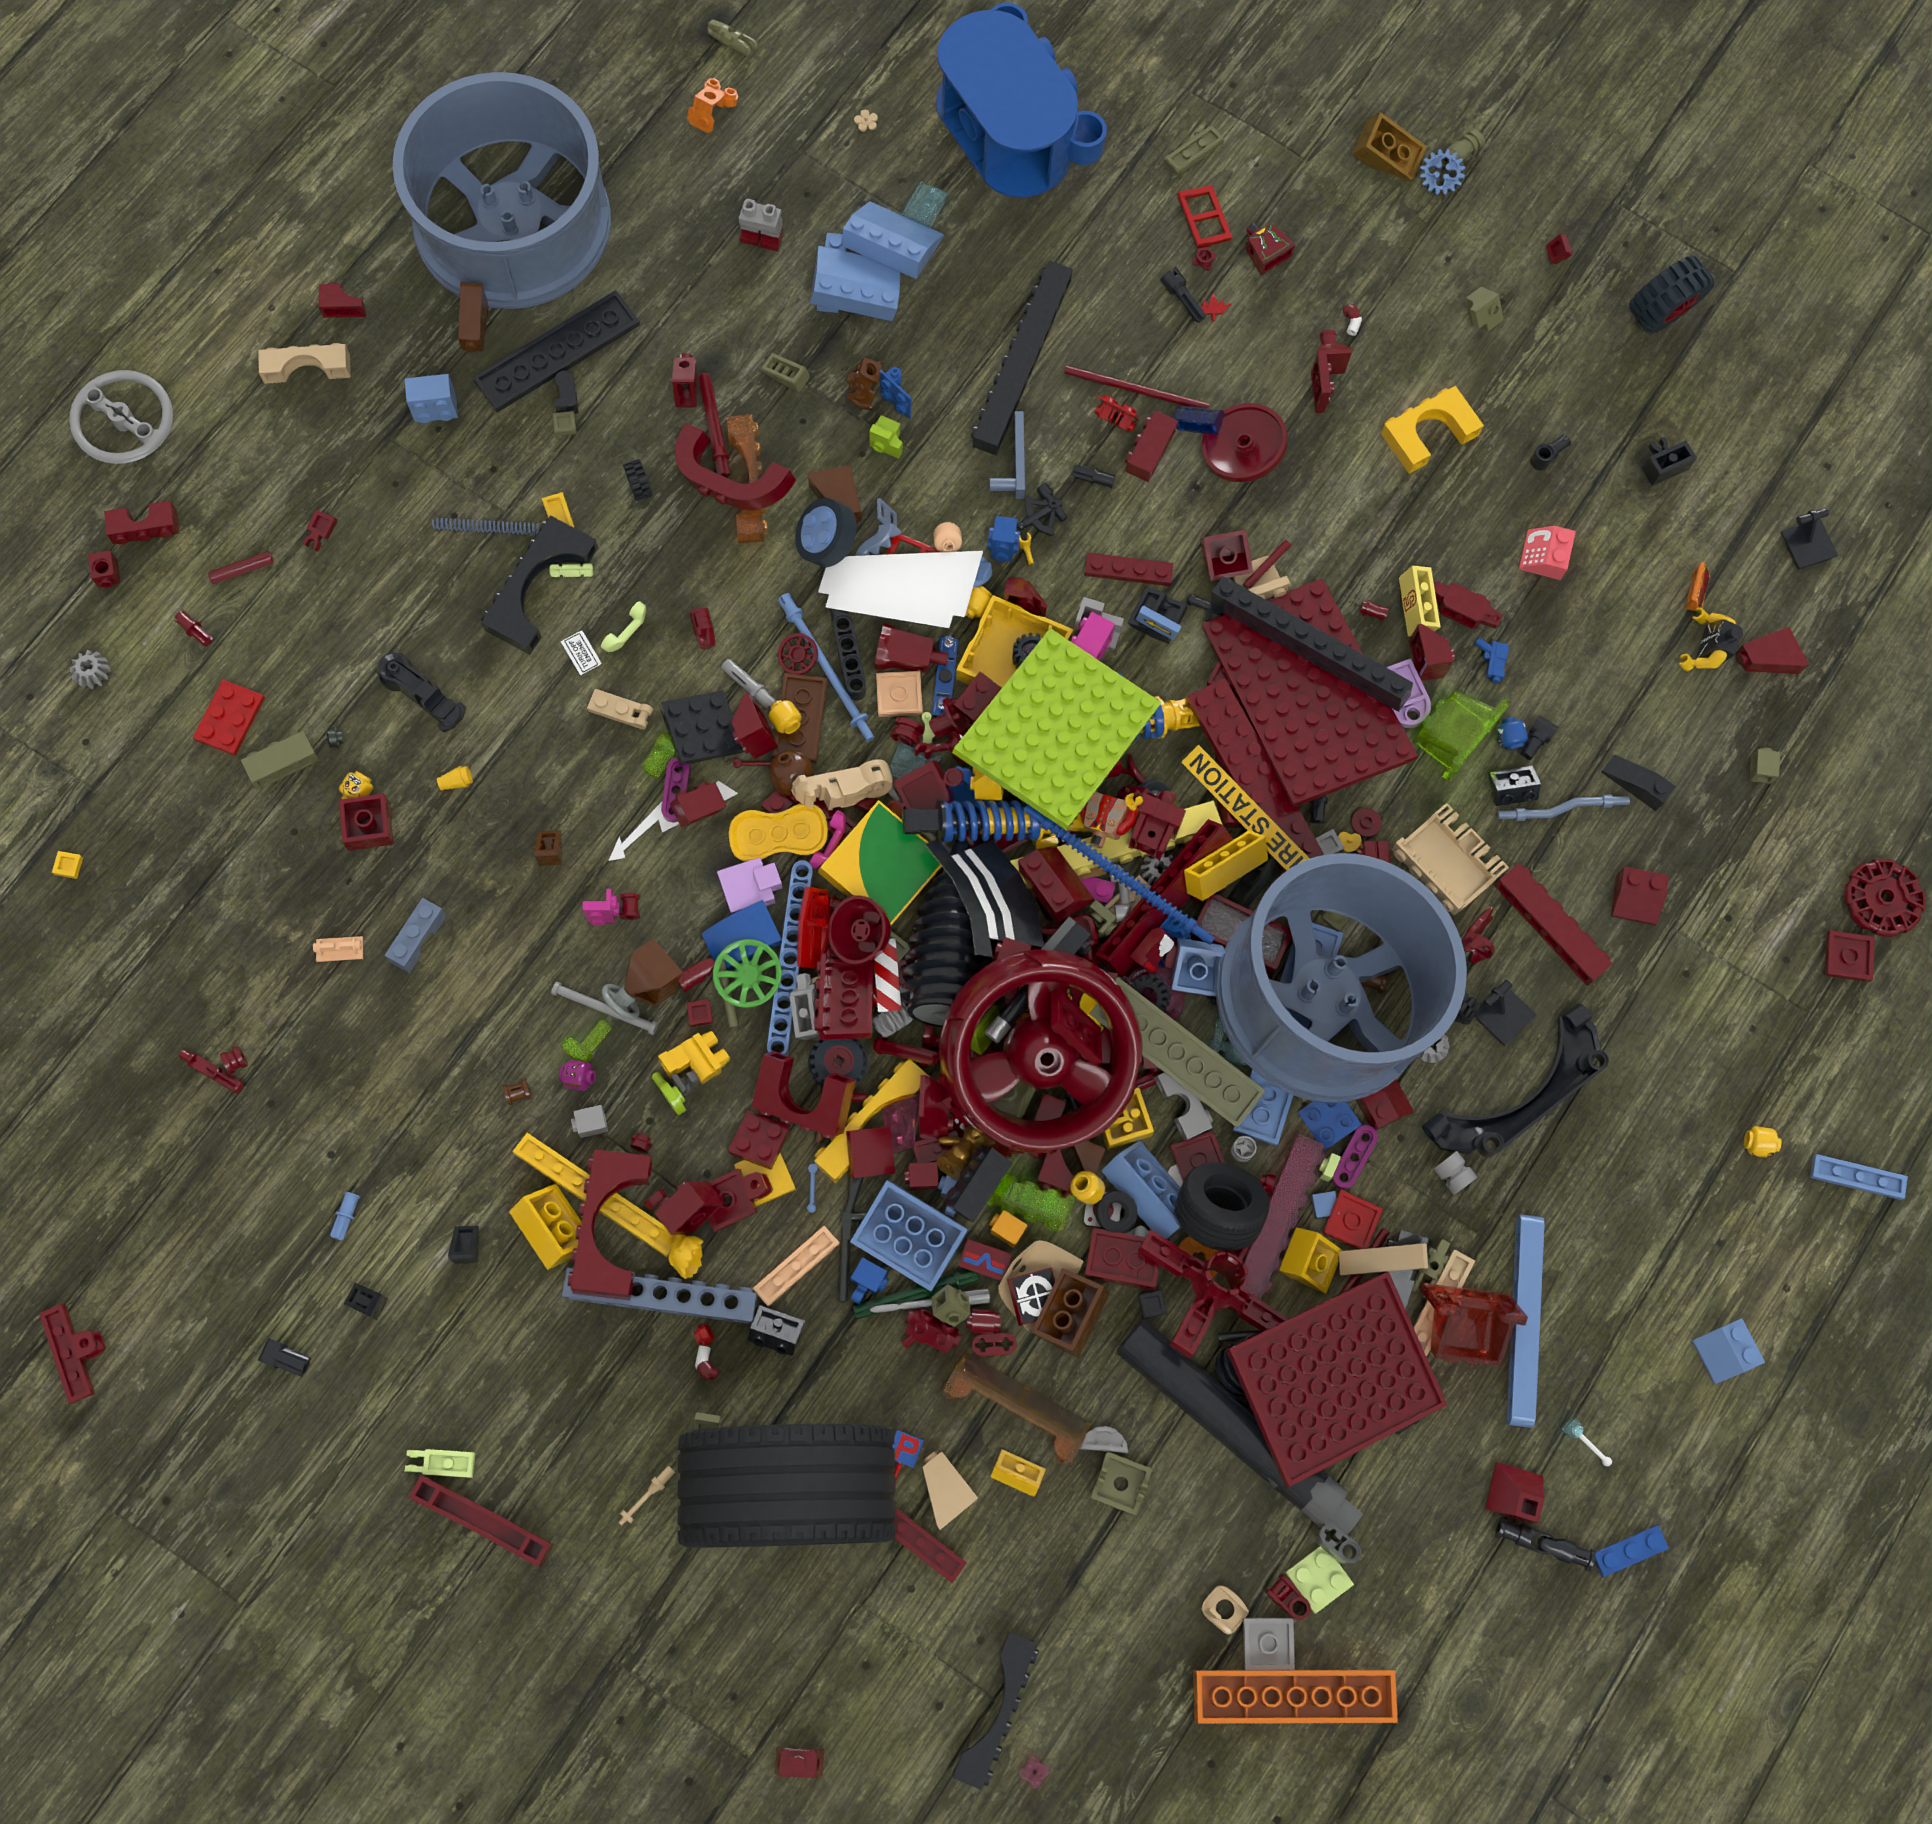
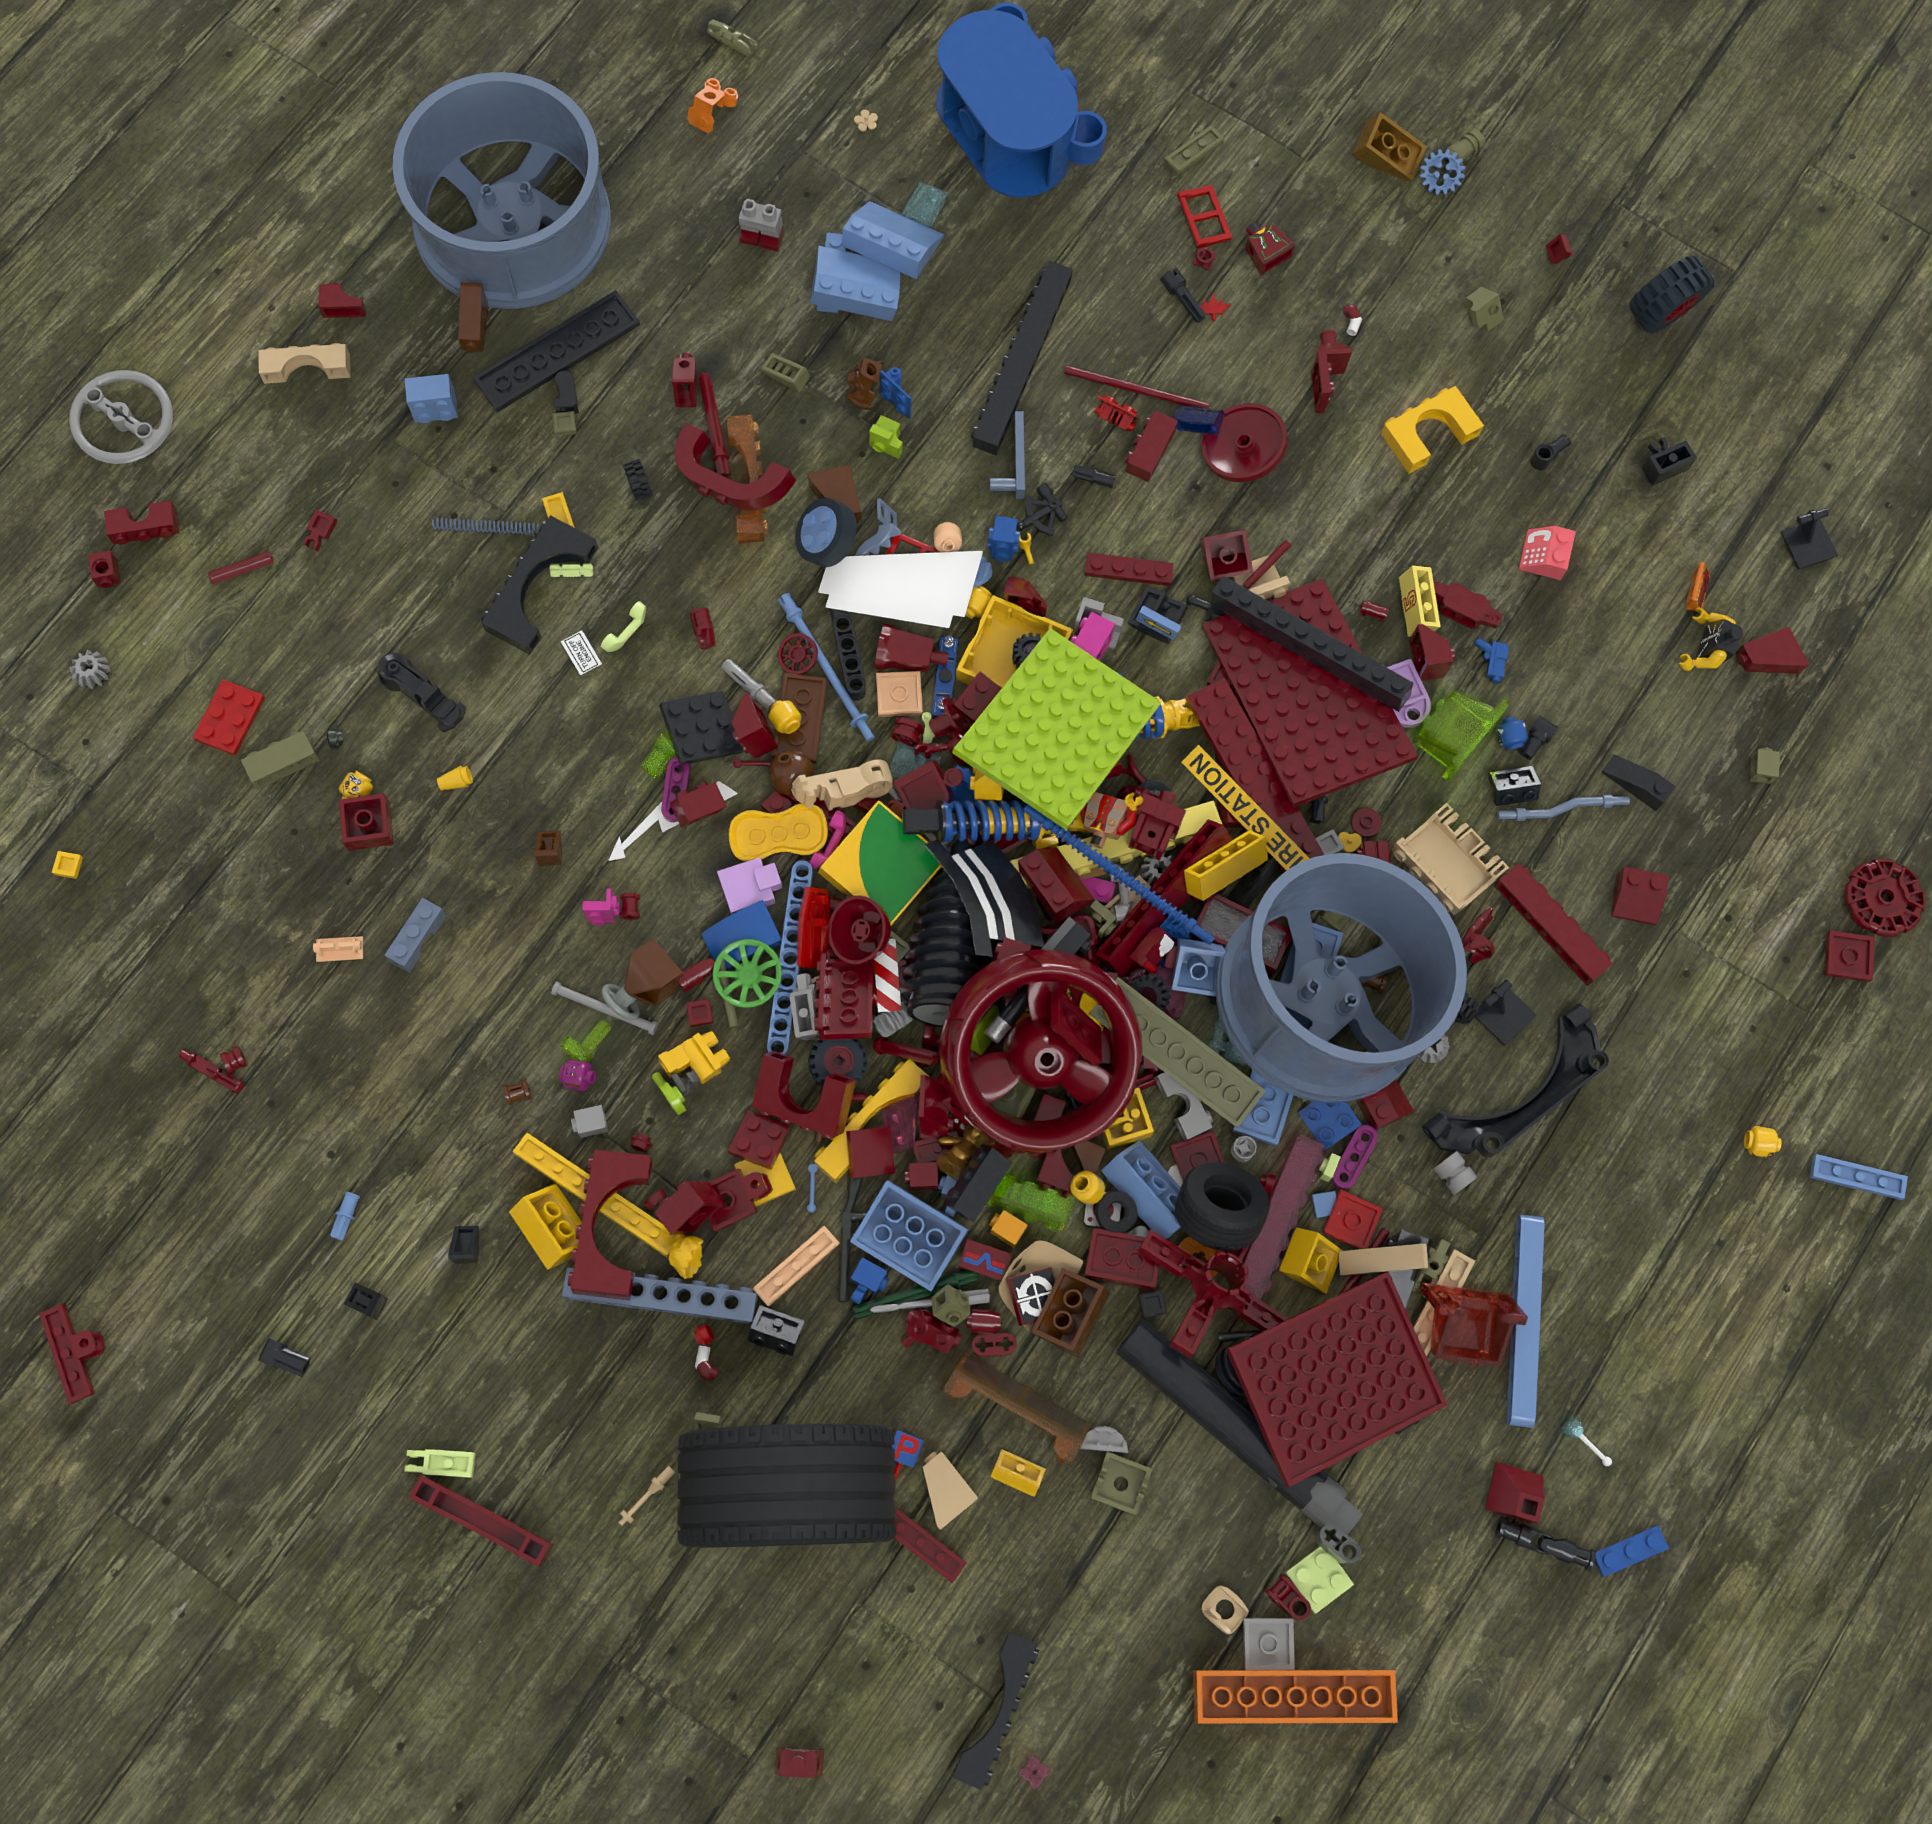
dark red axle [174,610,213,647] -> none
tan plate [587,689,653,730] -> none
medium blue slope [1692,1319,1765,1384] -> none

